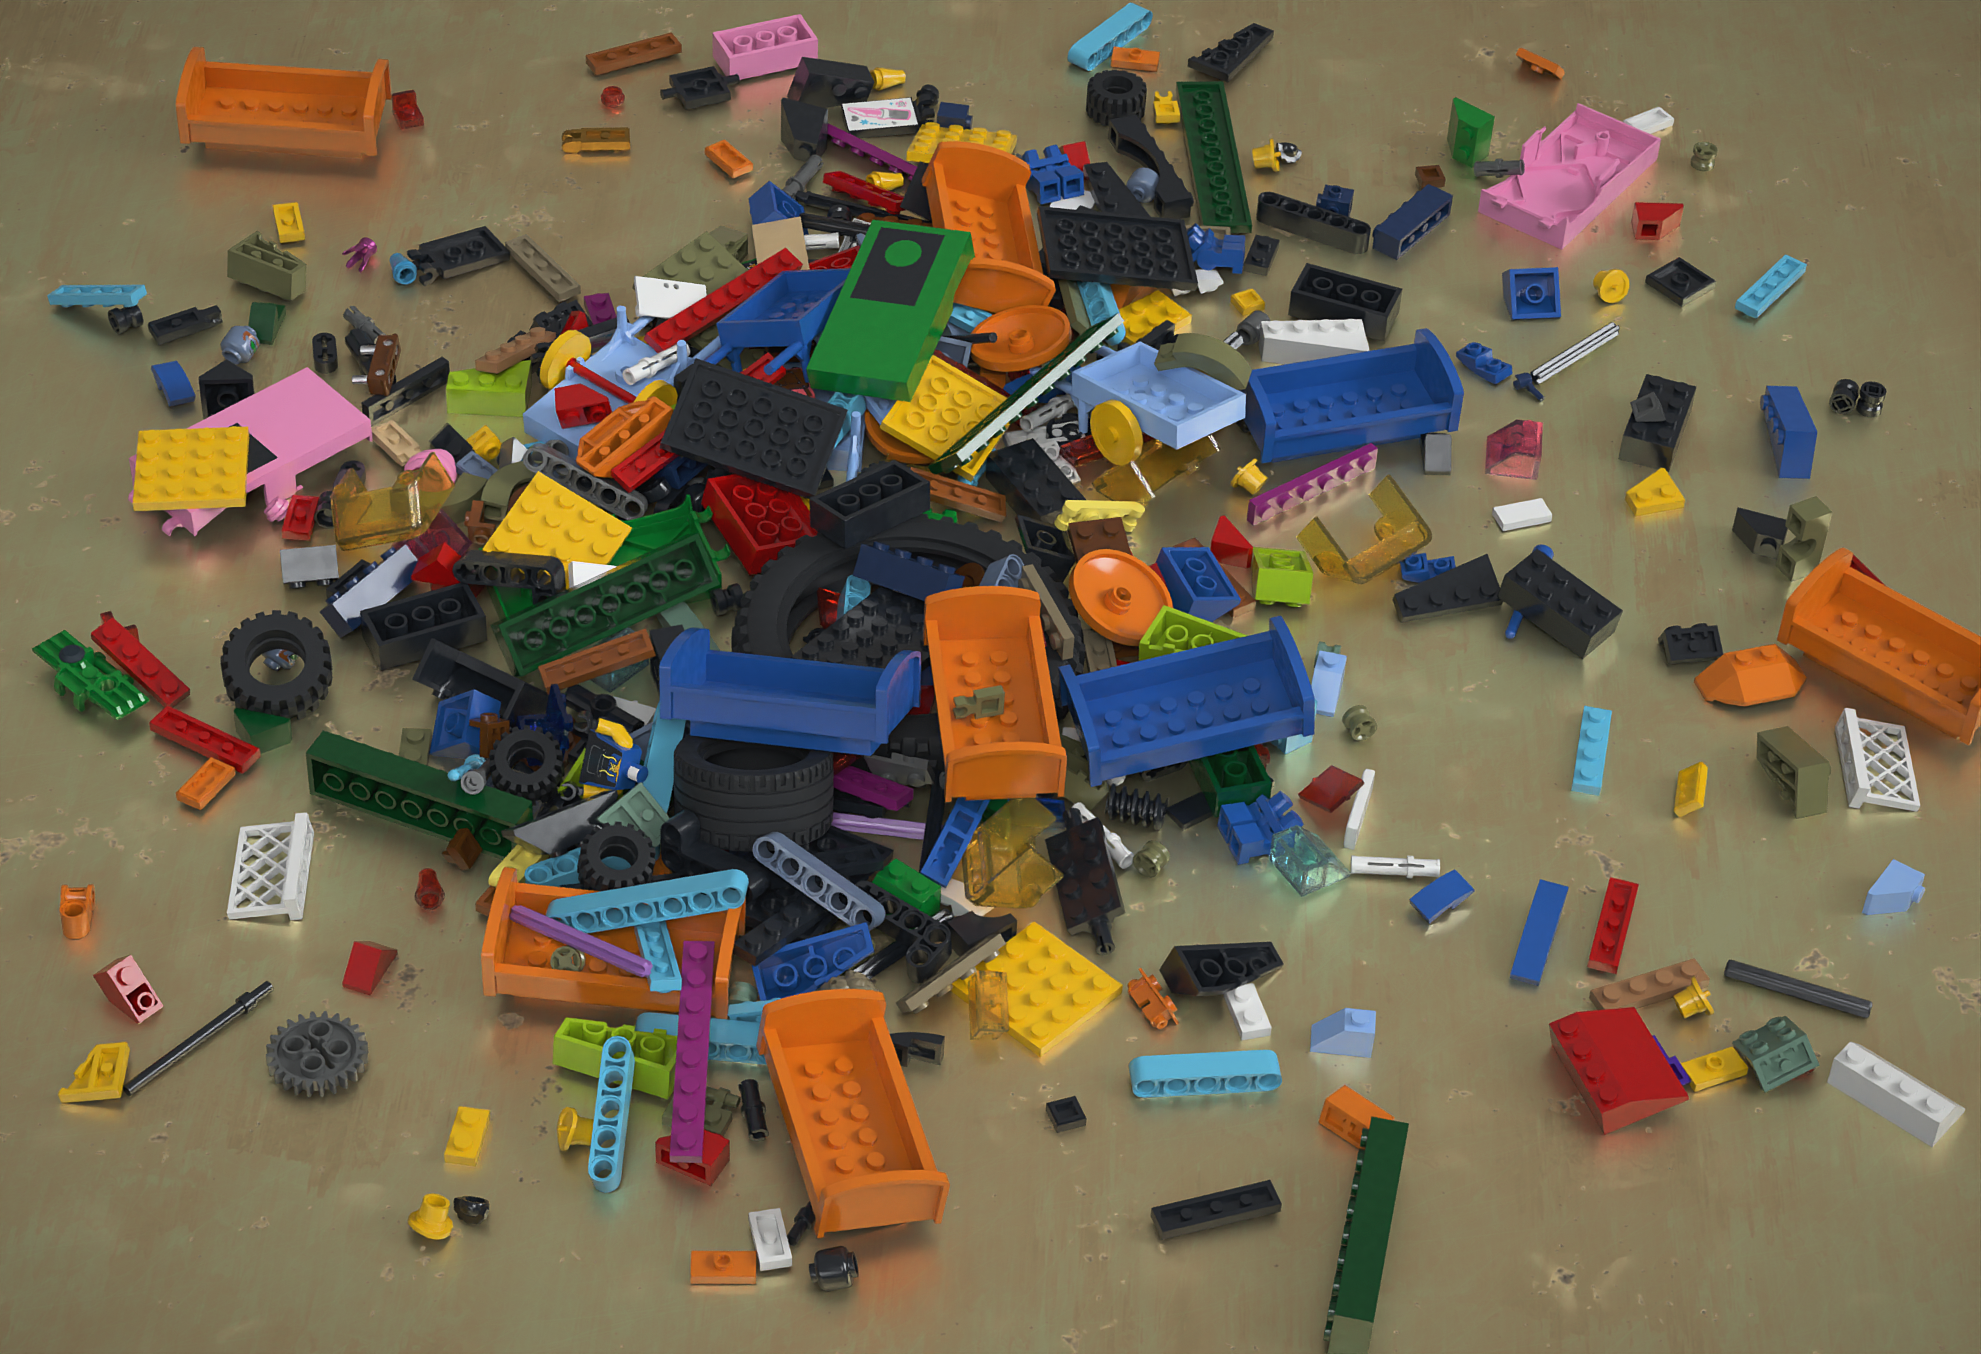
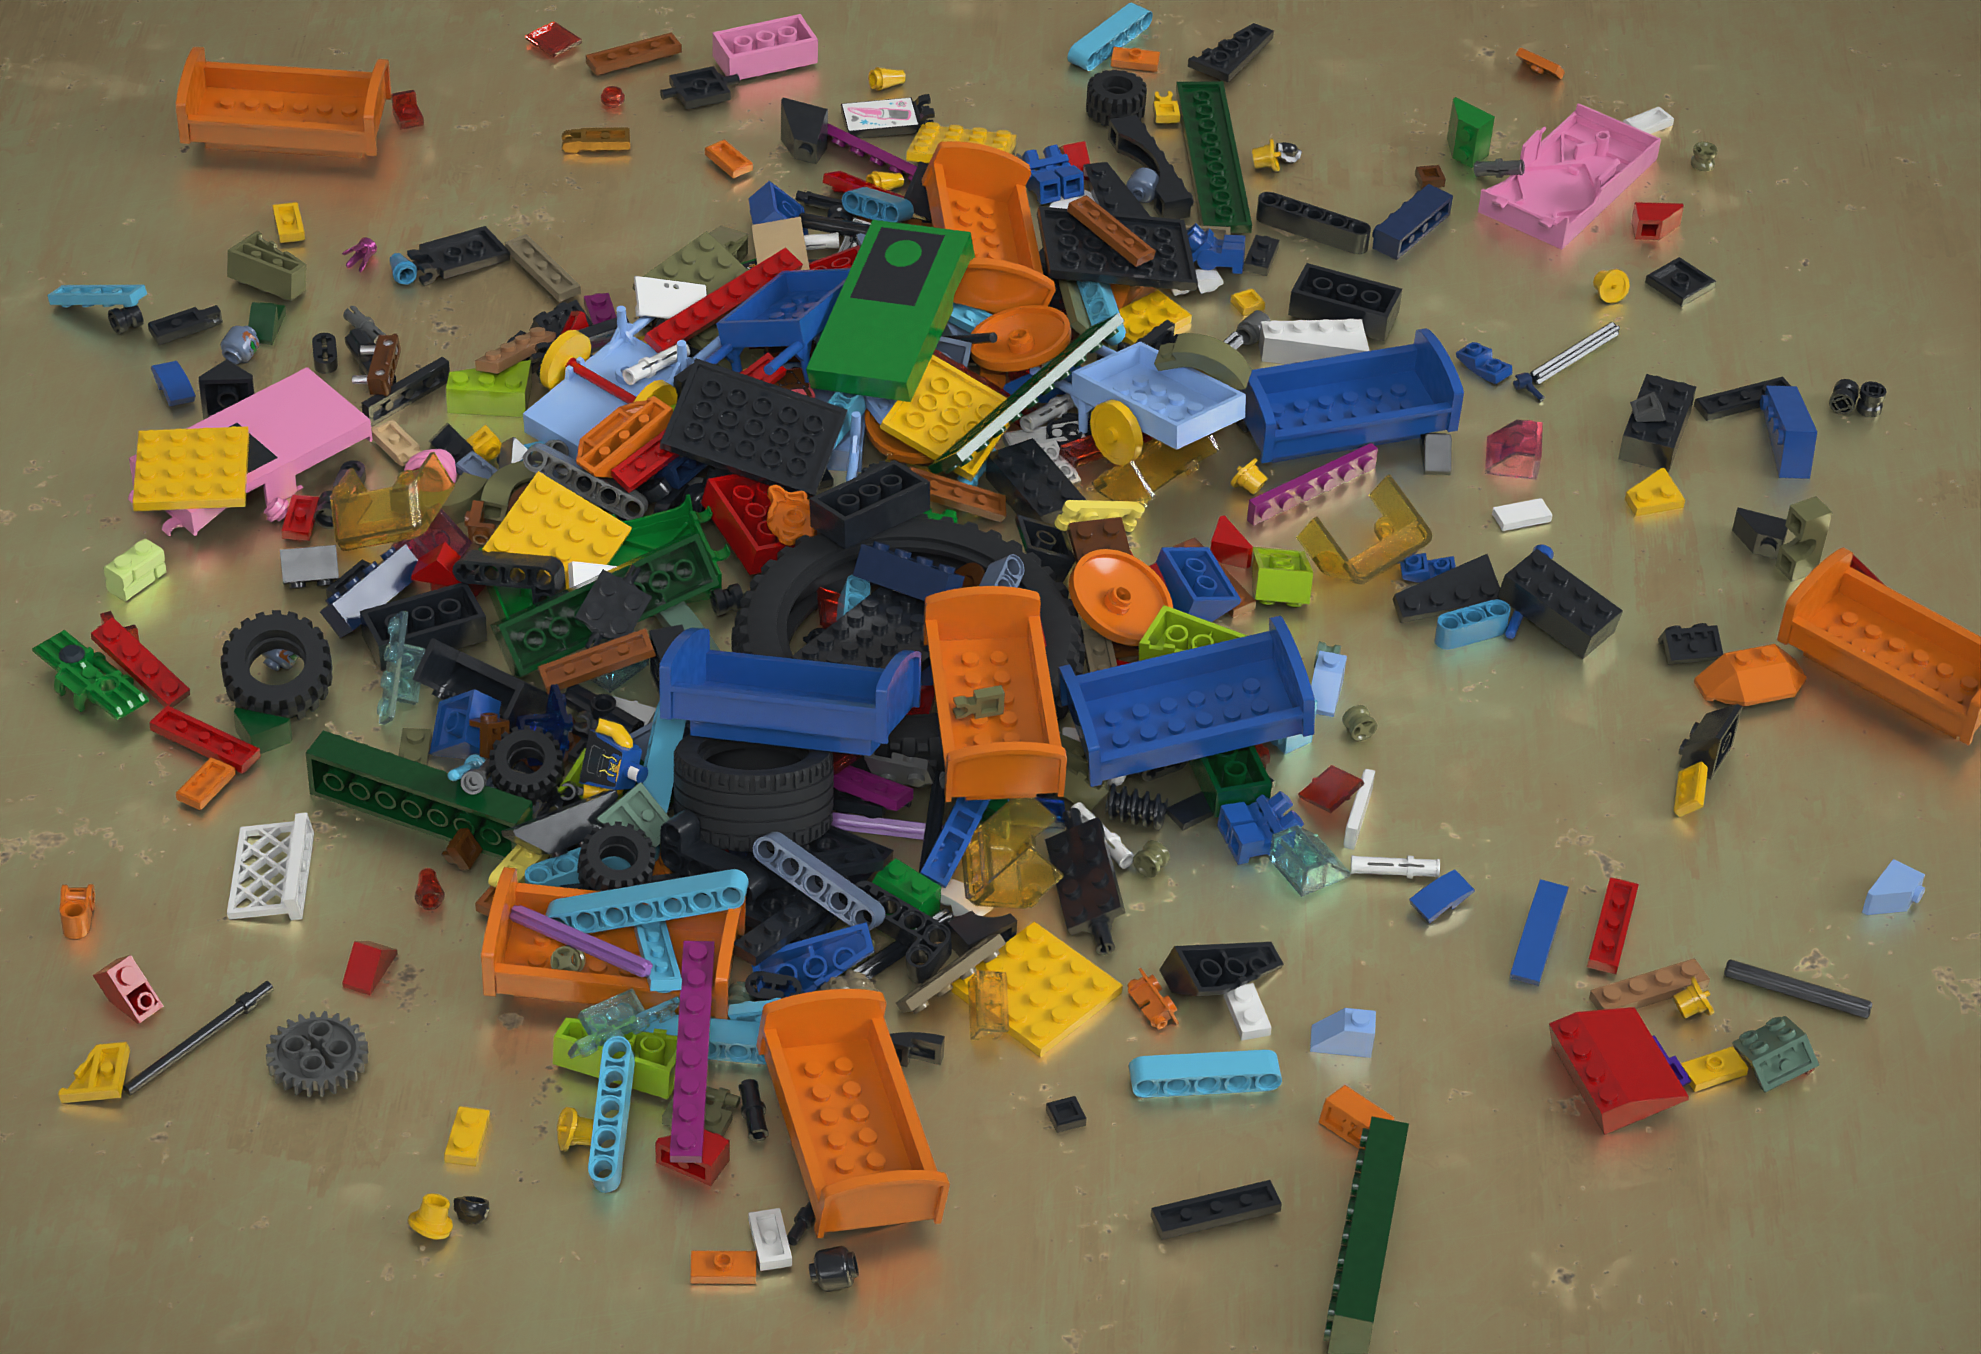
red slope [554,383,613,429] -> none
dark grey pin [782,155,823,199] -> none
black wedge [787,57,875,108] -> none
black plate [916,84,939,106] -> none
dark blue brick [937,102,973,130] -> none
dark tan plate [1018,564,1074,660] -> none
dark blue brick [1316,184,1354,217] -> none
blue slope [1502,267,1561,320] -> none
medium azure plate [1571,706,1612,796] -> none
medium azure plate [1735,254,1807,319] -> none
olive wedge [1756,726,1831,819] -> none
white slope [1827,1042,1965,1147] -> none
white fence [1835,708,1920,812] -> none
none -> yellowish green brick [103,539,166,601]
none -> clear light blue bracket [377,610,425,725]
none -> clear red piece [525,21,582,57]
none -> clear light blue bracket [567,989,680,1059]
none -> black plate [574,564,652,649]
none -> black beam [745,971,804,1001]
none -> orange tile [767,485,817,545]
none -> dark azure beam [842,187,914,223]
none -> dark orange plate [1067,195,1156,267]
none -> dark azure beam [1434,599,1510,650]
none -> black slope [1679,704,1742,780]
none -> black tile [1694,376,1791,421]

